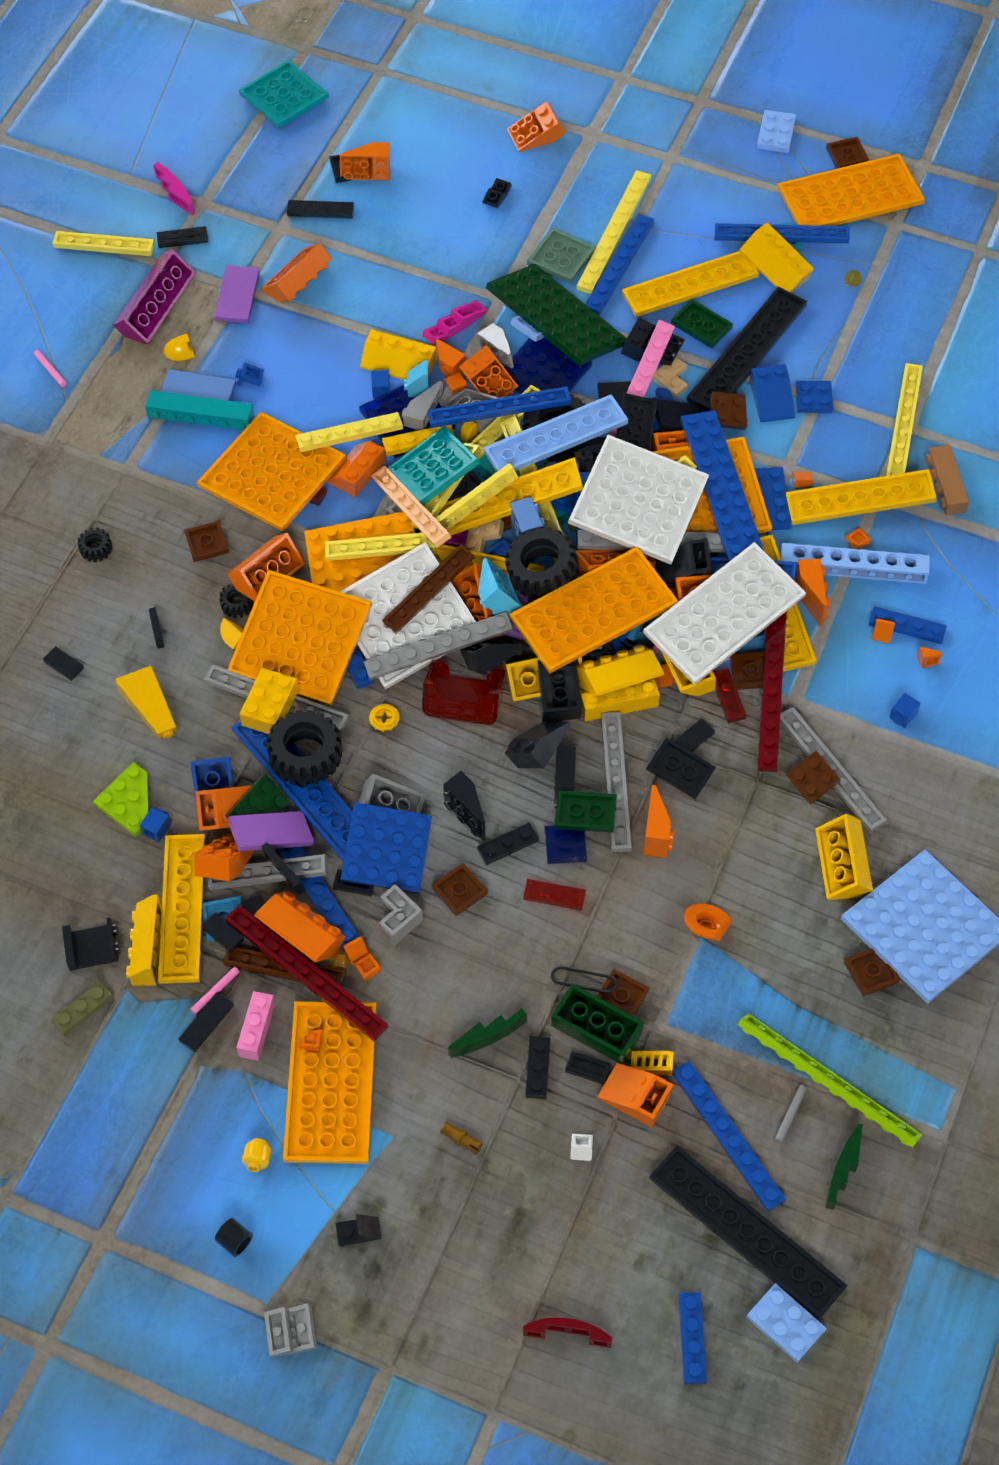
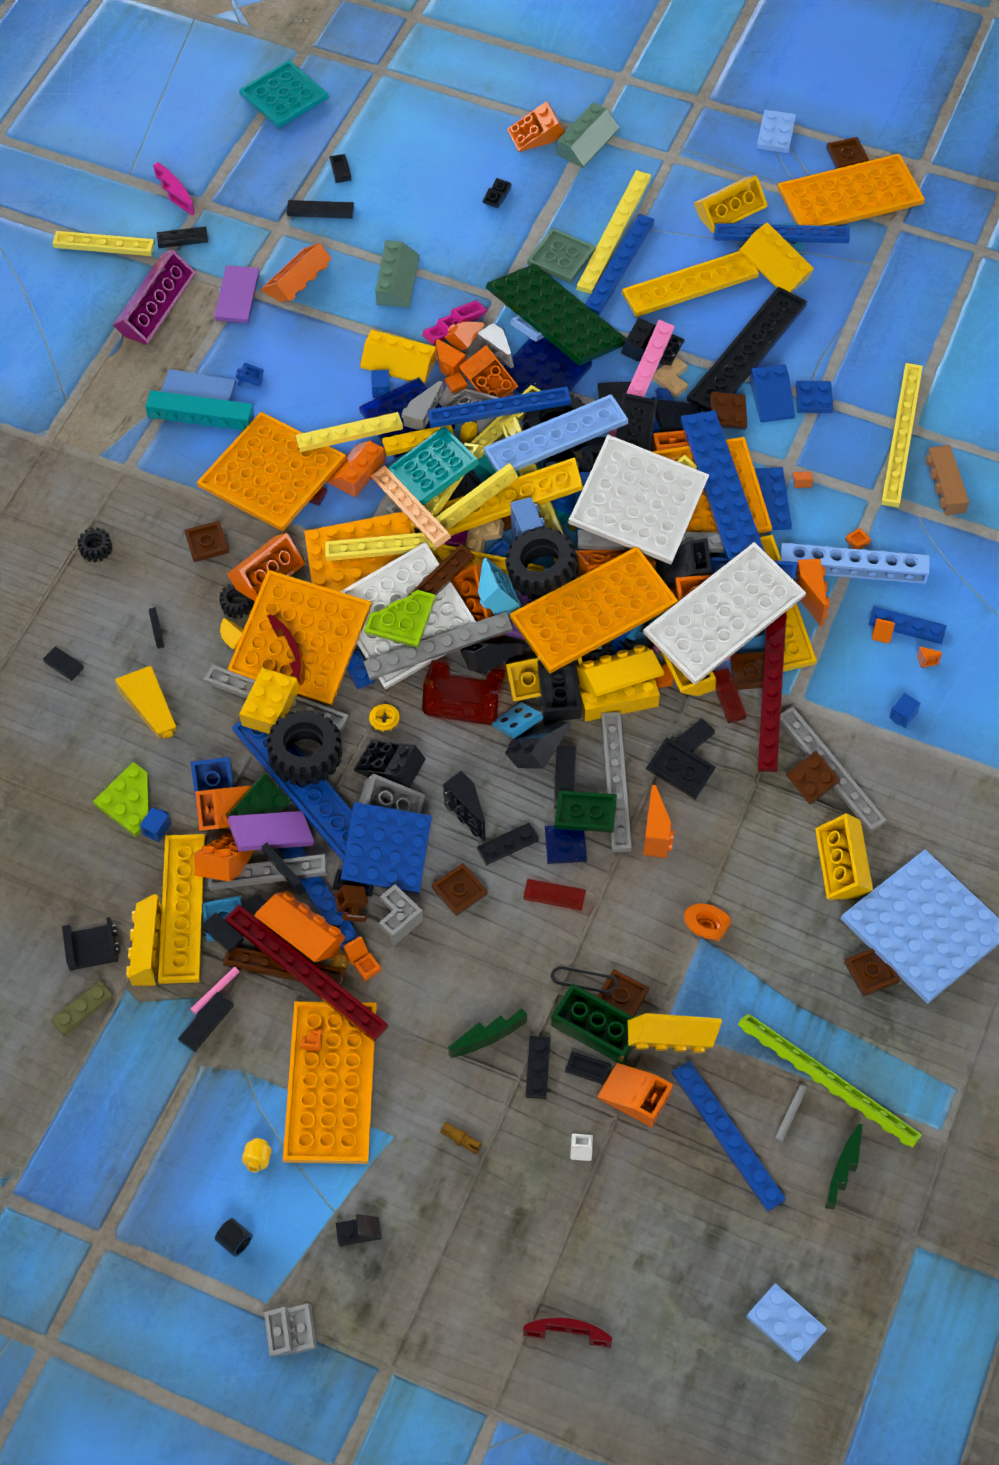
bright pink bar [34,350,66,387] -> none
yellow brick [163,334,195,361] -> none
bright pink brick [236,991,276,1061] -> none
orange slope [339,142,390,181] -> none
medium azure slope [404,360,429,397] -> none
yellow slope [630,1051,674,1076] -> none
black plate [649,1145,848,1321] -> none
dark green plate [671,299,733,349] -> none
blue plate [678,1292,707,1384] -> none
yellow plate [786,469,937,525] -> none
clear yellow plate [845,270,862,286] -> none
none -> dark red slope [267,614,305,685]
none -> reddish brown brick [334,885,368,922]
none -> black slope [354,740,426,788]
none -> lime plate [364,590,436,648]
none -> sand green slope [375,240,419,308]
none -> orange slope [445,322,485,351]
none -> dark azure tile [491,702,543,739]
none -> sand green slope [557,102,619,168]
none -> yellow slope [628,1013,722,1053]
none -> yellow slope [694,175,768,233]

